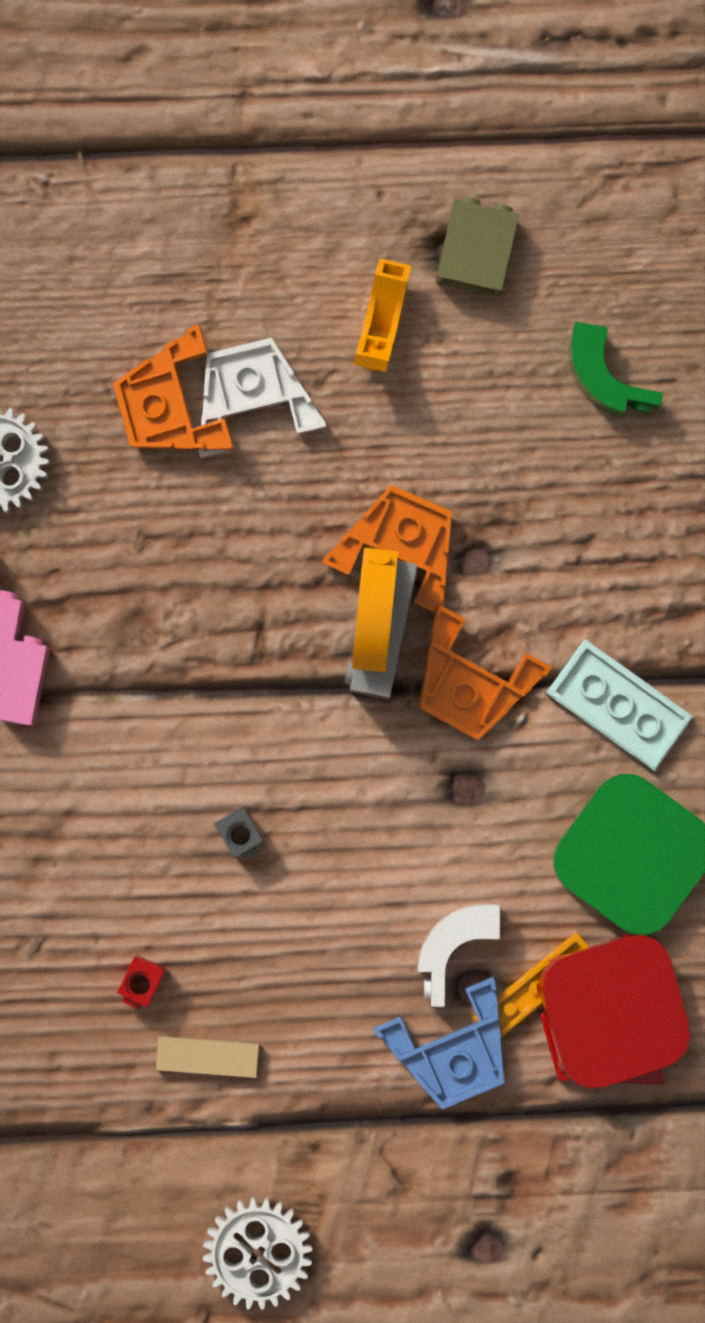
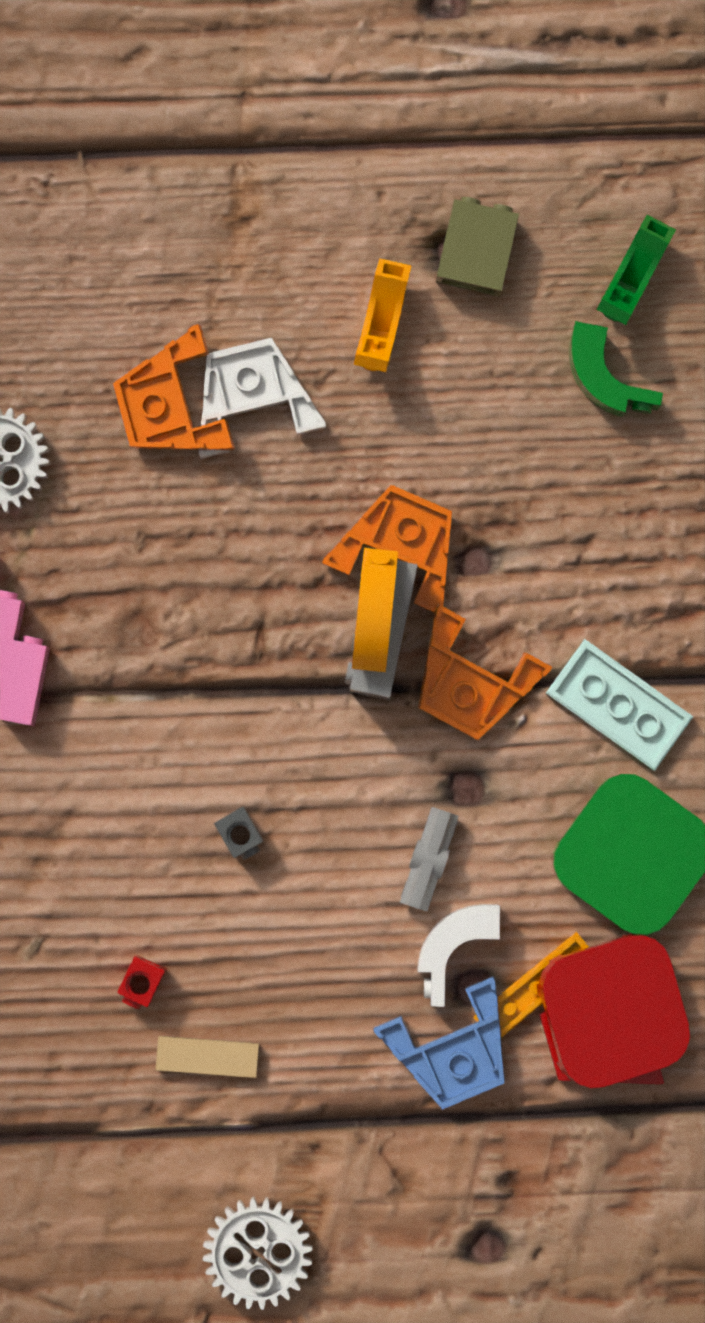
none -> light grey piece [400,807,459,911]
none -> green arch [596,215,676,325]

